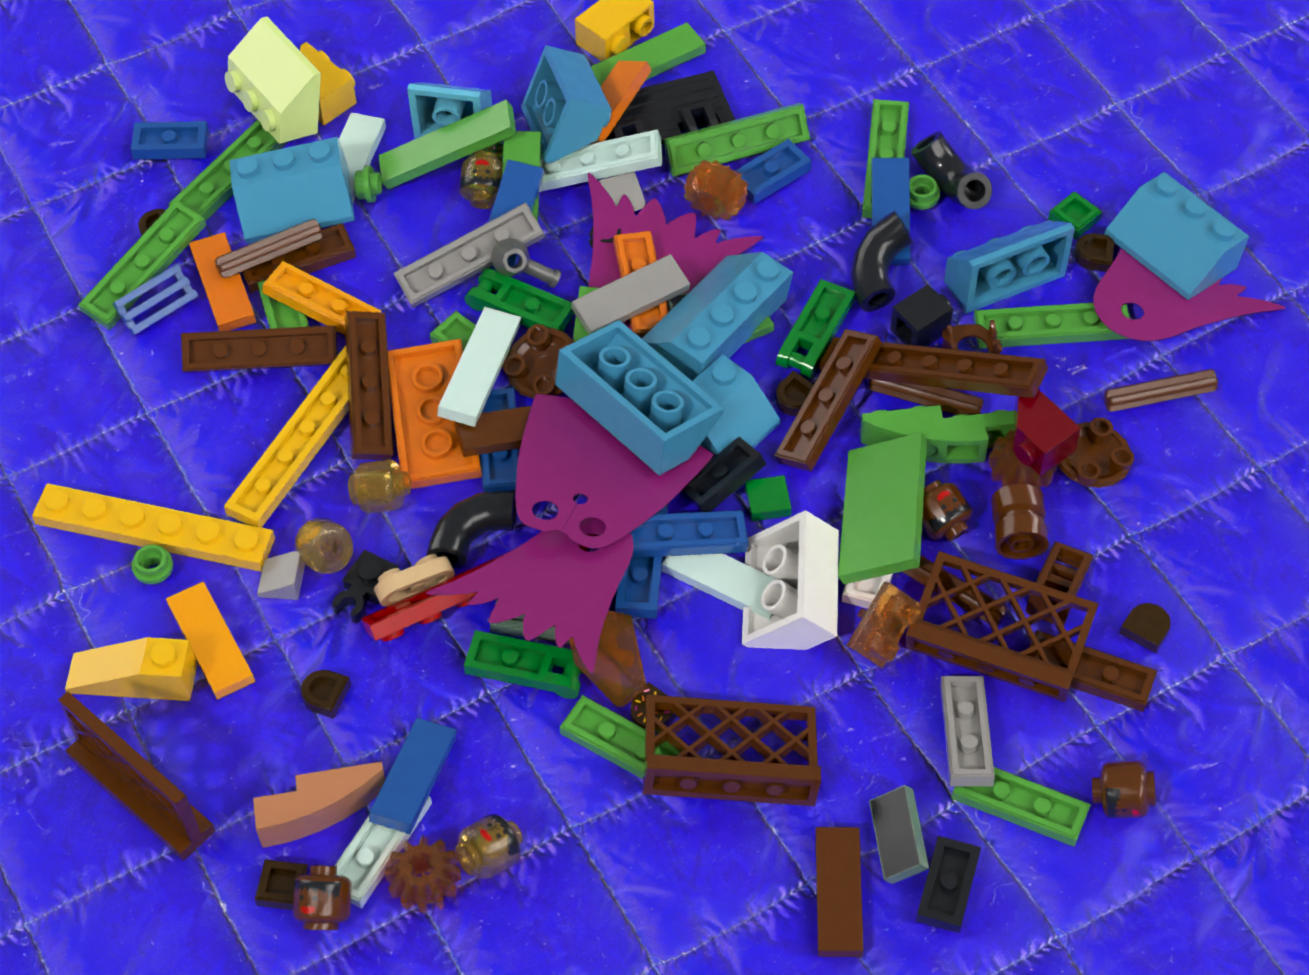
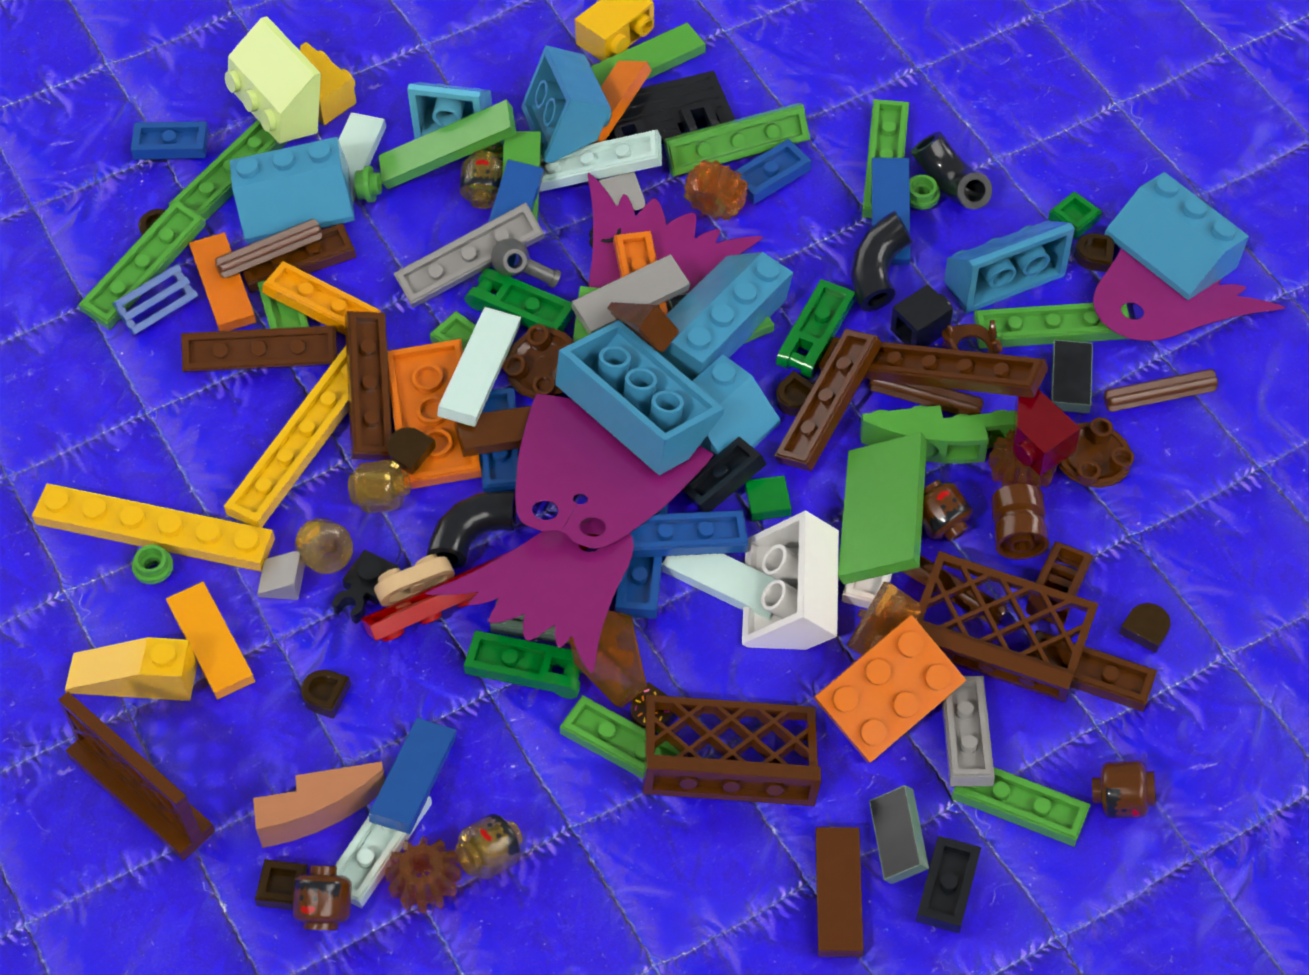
none -> dark brown tile [387,427,436,475]
none -> reddish brown slope [607,302,679,352]
none -> orange plate [813,614,966,763]
none -> black tile [1050,340,1093,413]

